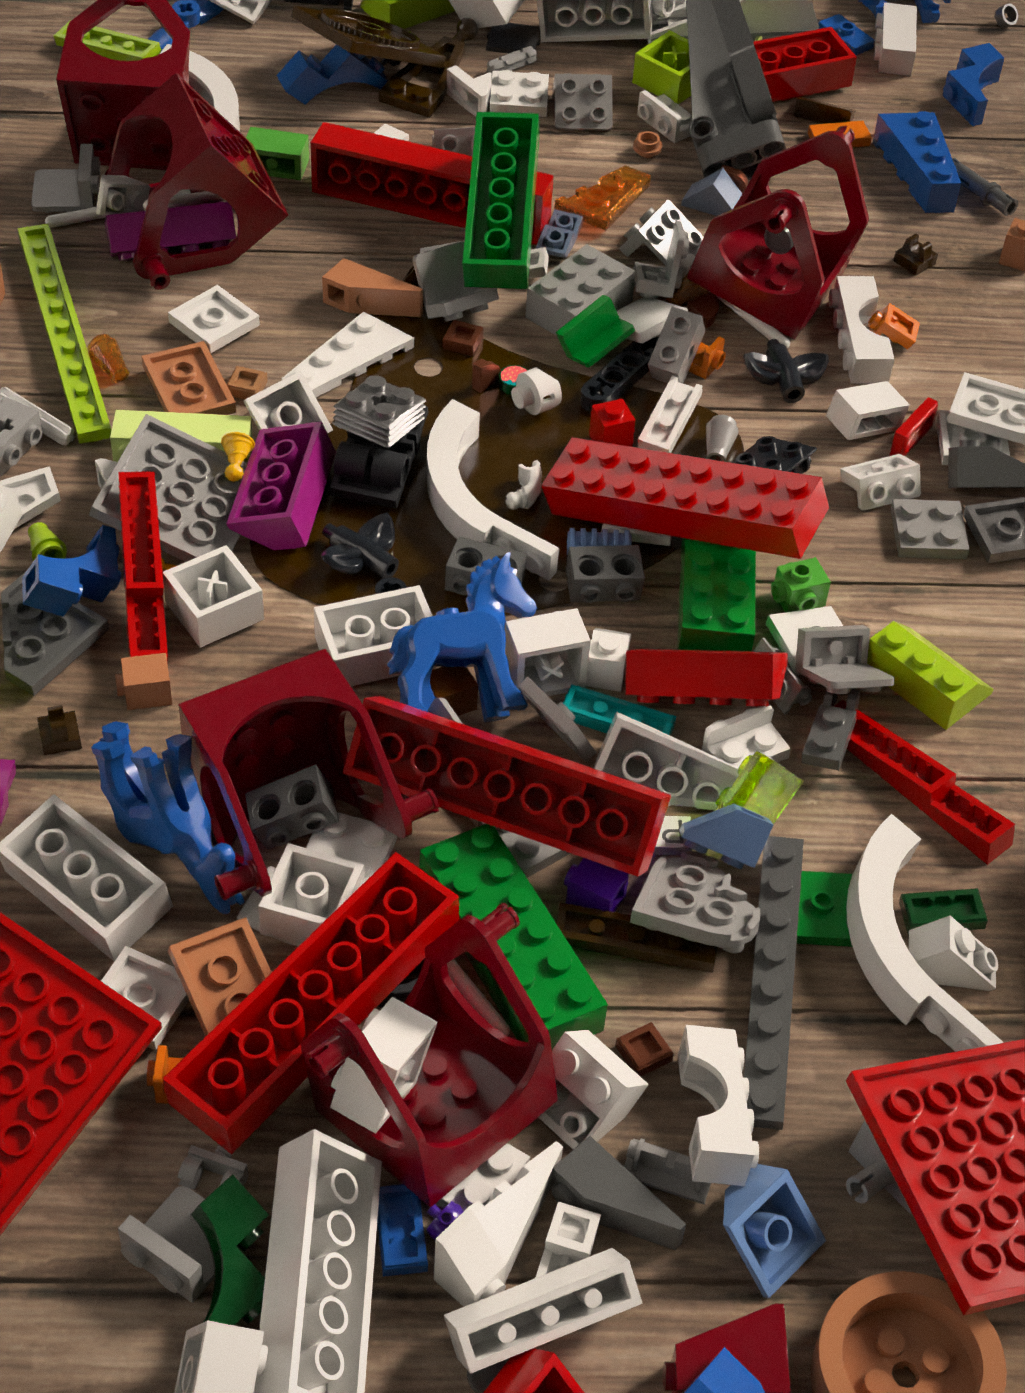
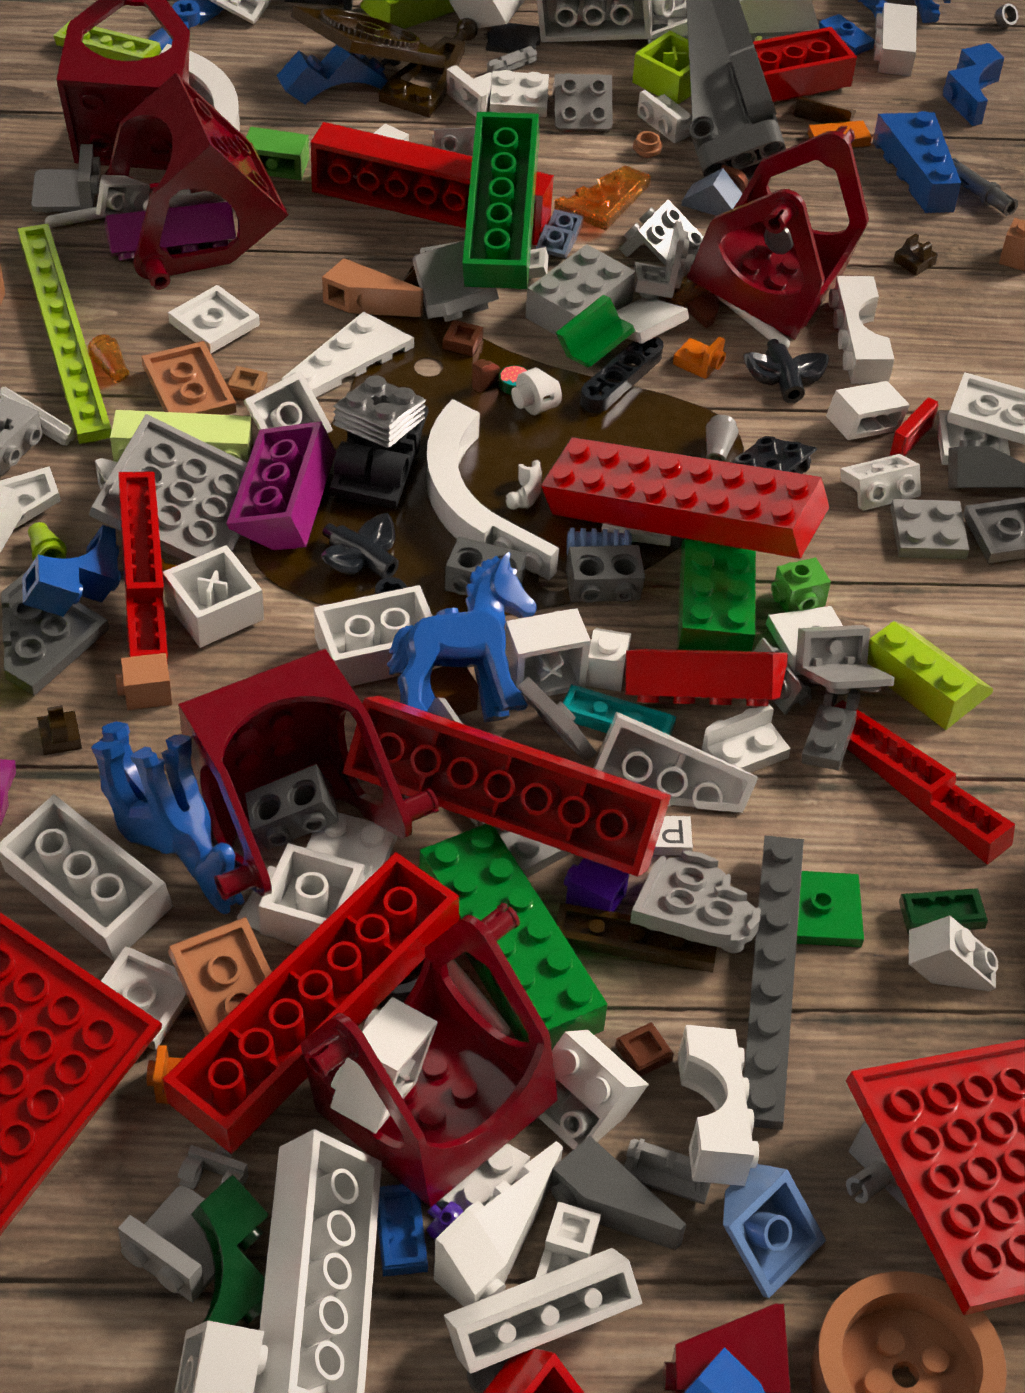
yellow piece [221,432,255,483] -> none
red brick [589,398,636,447] -> none
white hinge [638,376,703,453] -> none
light grey brick [648,306,705,384] -> none
medium blue slope [679,803,773,869] -> none
clear neon green bracket [715,751,804,825] -> none
white arch [846,814,1003,1052] -> none
orange bracket [867,303,920,350] -> none

